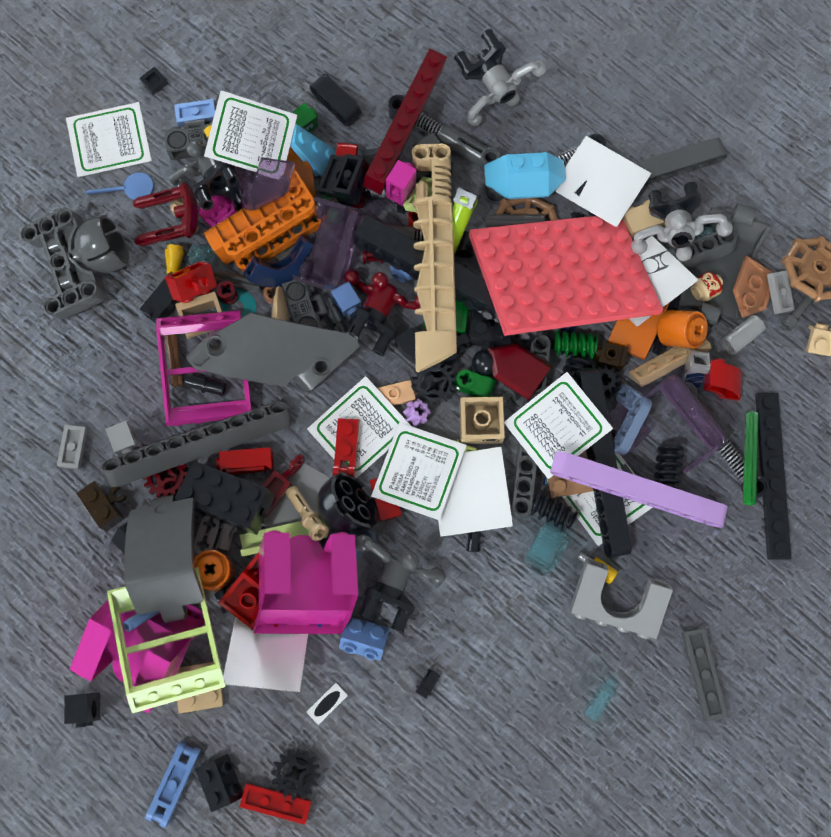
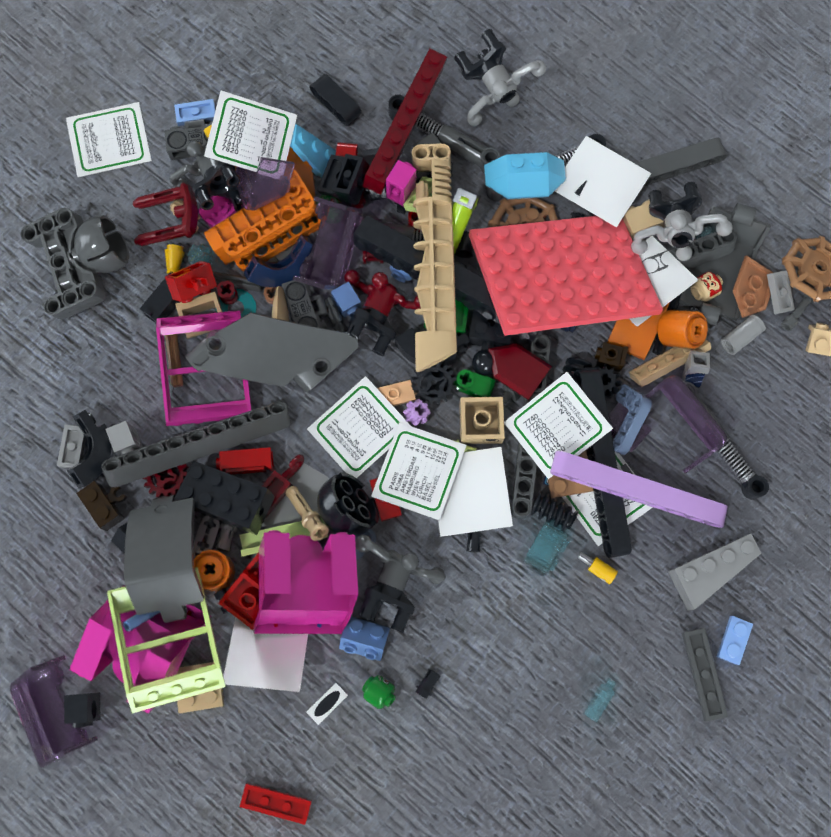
medium blue piece [86,173,154,200] -> none
black plate [139,67,168,95] -> none
medium blue plate [145,740,202,828] -> none
black axle [183,374,226,396] -> none
black bracket [195,754,243,812] -> none
black gear [271,748,321,801] -> none
green brick [291,103,318,133] -> none
red plate [333,418,360,477] -> none
dark grey axle [485,214,545,227] -> none
green piece [554,330,598,360] -> none
light grey arch [570,558,673,639] -> none
black piece [654,445,684,490] -> none
red brick [704,359,742,401] -> none
green axle [743,411,759,506] -> none
black plate [755,393,792,560] -> none
none -> clear purple windscreen [10,655,98,768]
none -> black arch [67,410,111,488]
none -> green head [362,675,396,709]
none -> light grey wedge [668,534,761,611]
none -> light blue plate [716,616,753,665]

